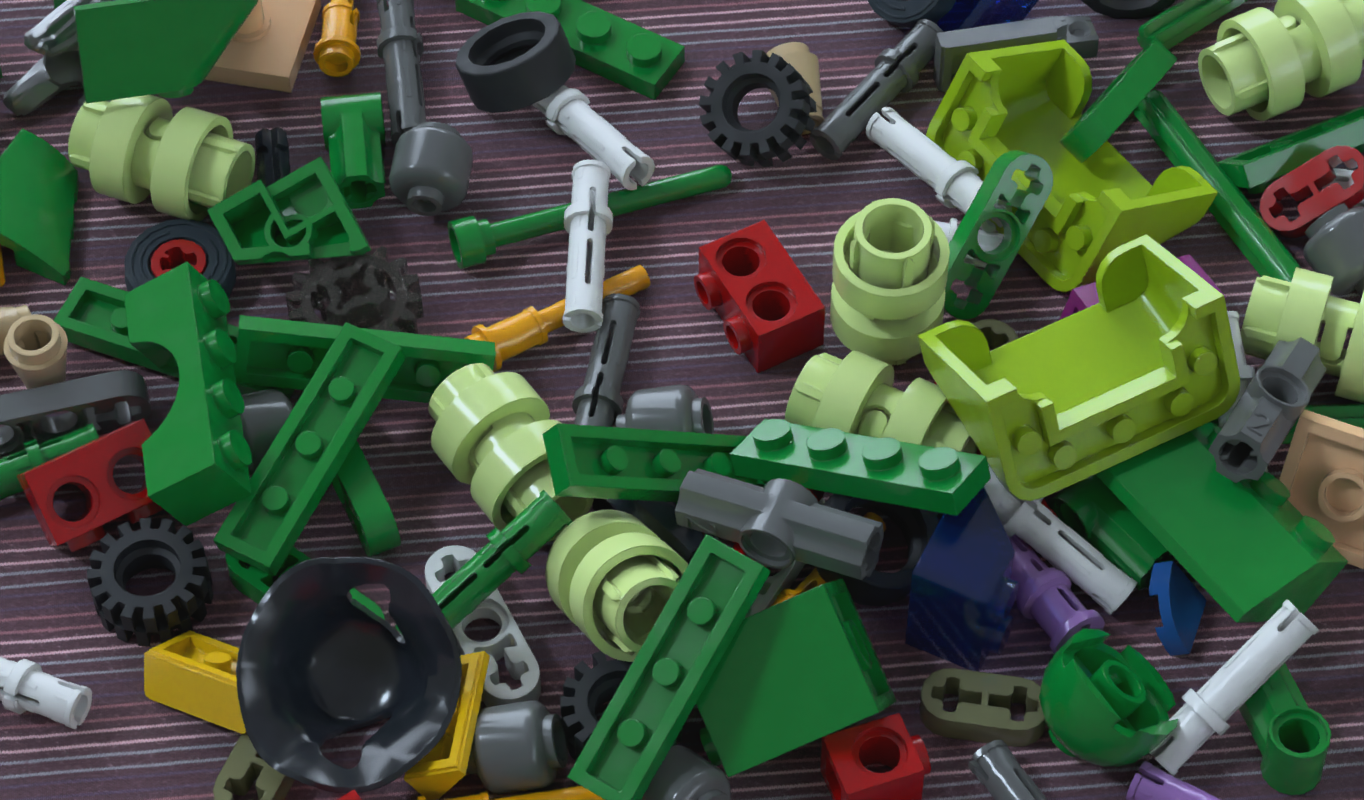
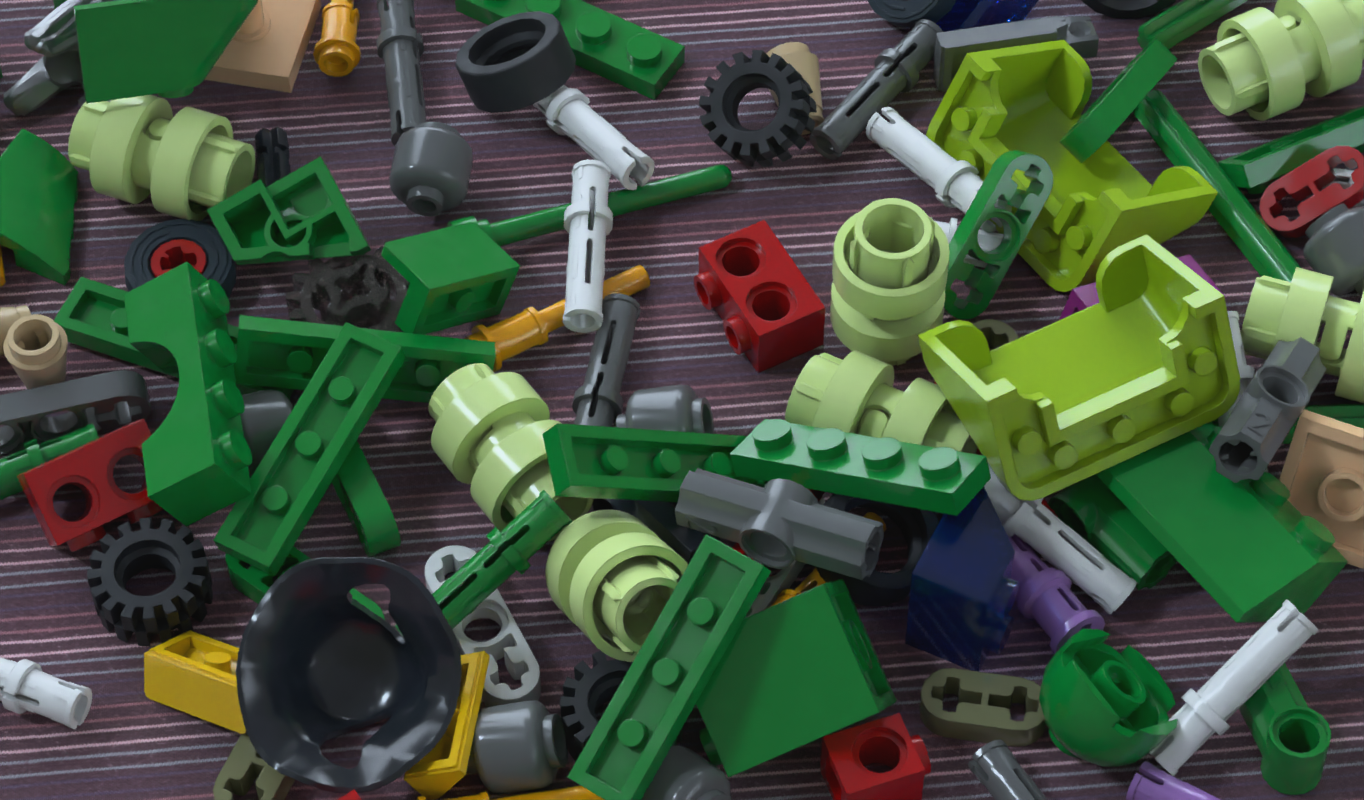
green piece [320,92,386,209] -> none
blue tile [1149,561,1207,656] -> none
none -> green panel [381,222,520,335]

